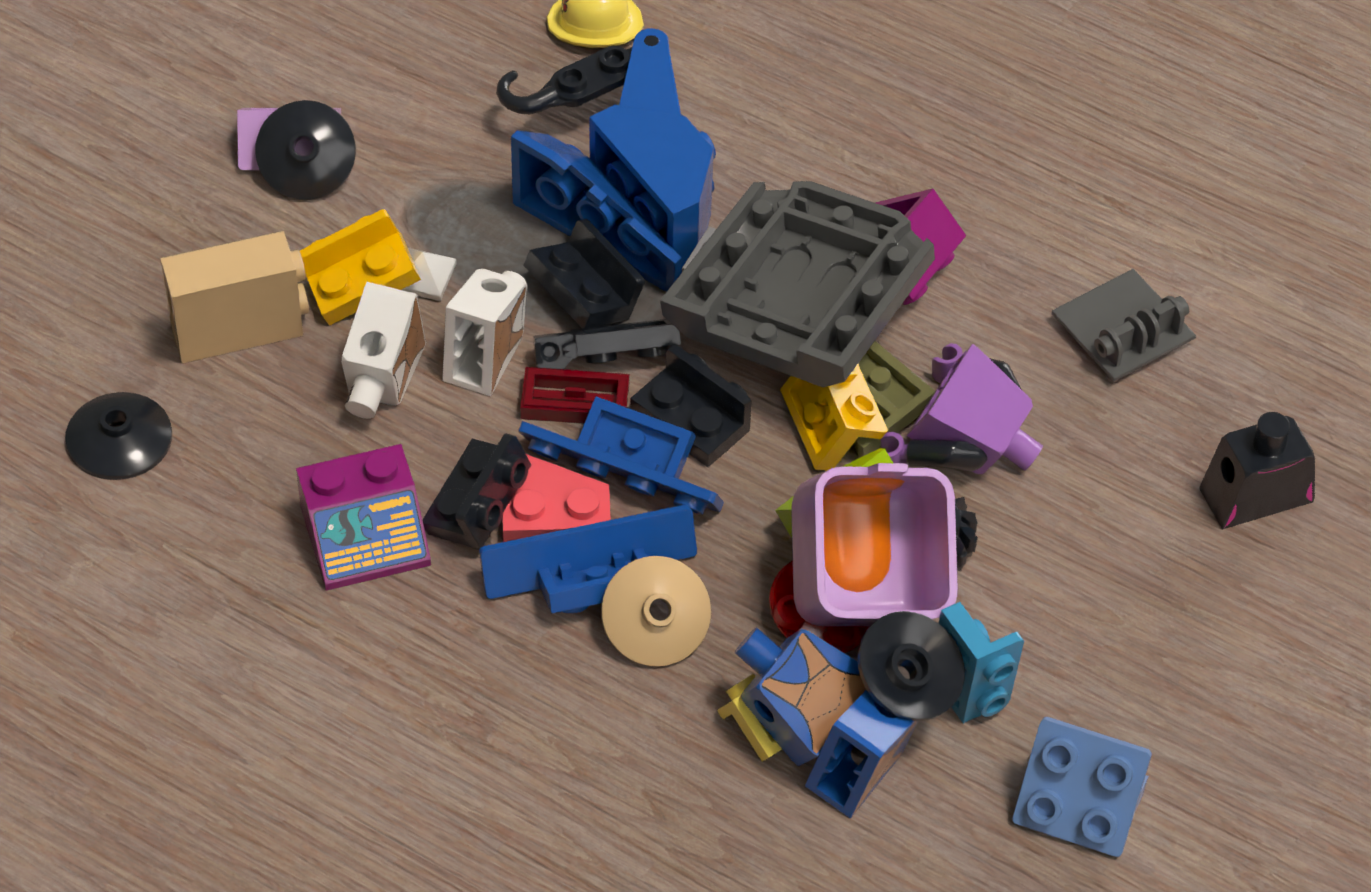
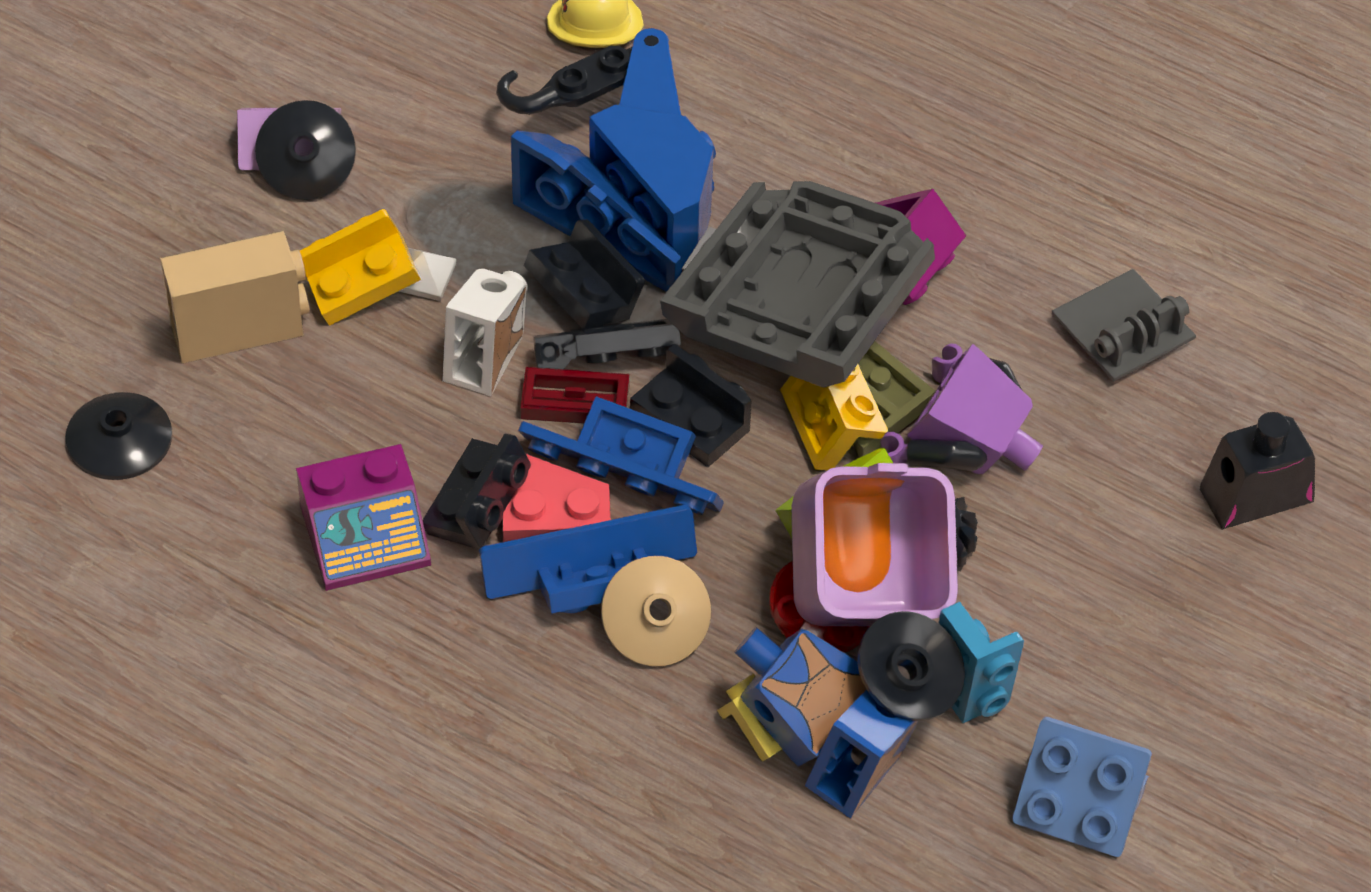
white torso [341,282,426,419] -> none

